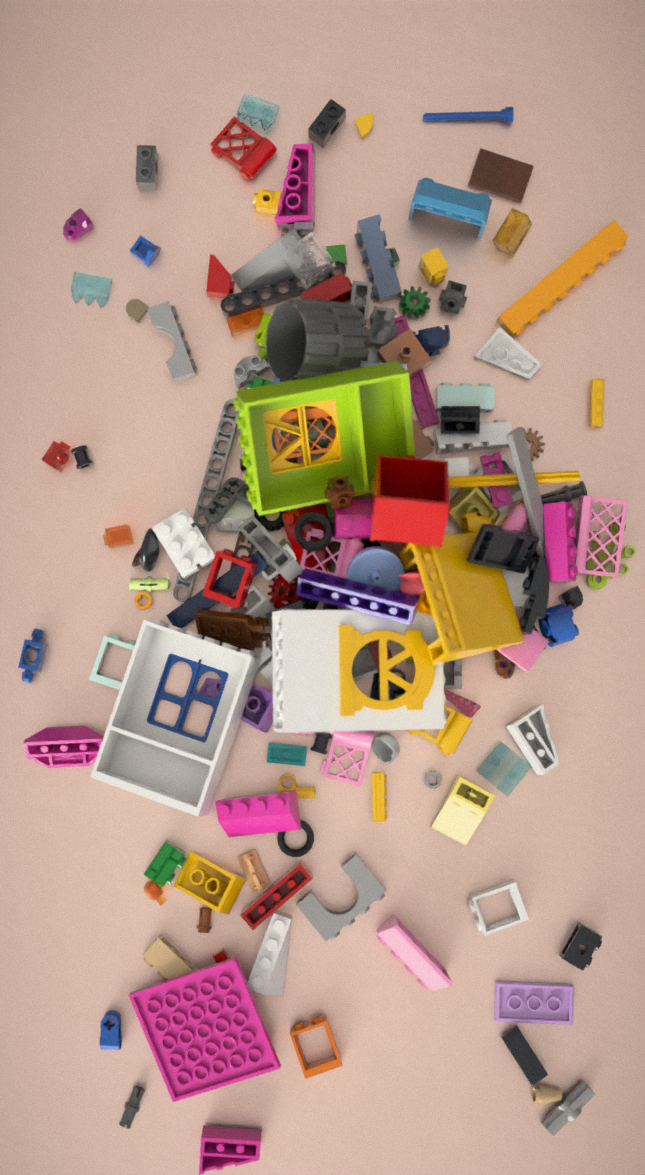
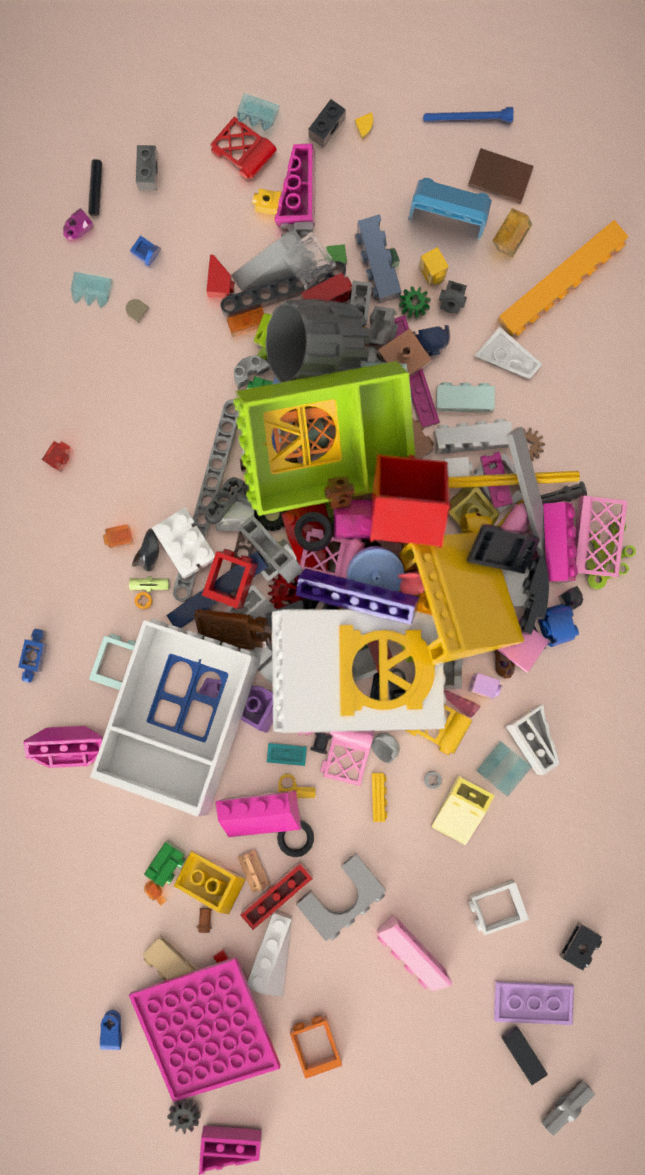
black bush [71,445,93,469] -> none
dark grey pin [119,1085,145,1129] -> none
light grey arch [147,301,197,383] -> none
black brick [441,406,480,434] -> none
tan cone [531,1085,562,1105] -> none
yellow piece [589,378,605,428] -> none
none -> black axle [88,159,102,216]
none -> dark grey gear [167,1098,201,1134]
none -> lavender brick [468,673,502,699]

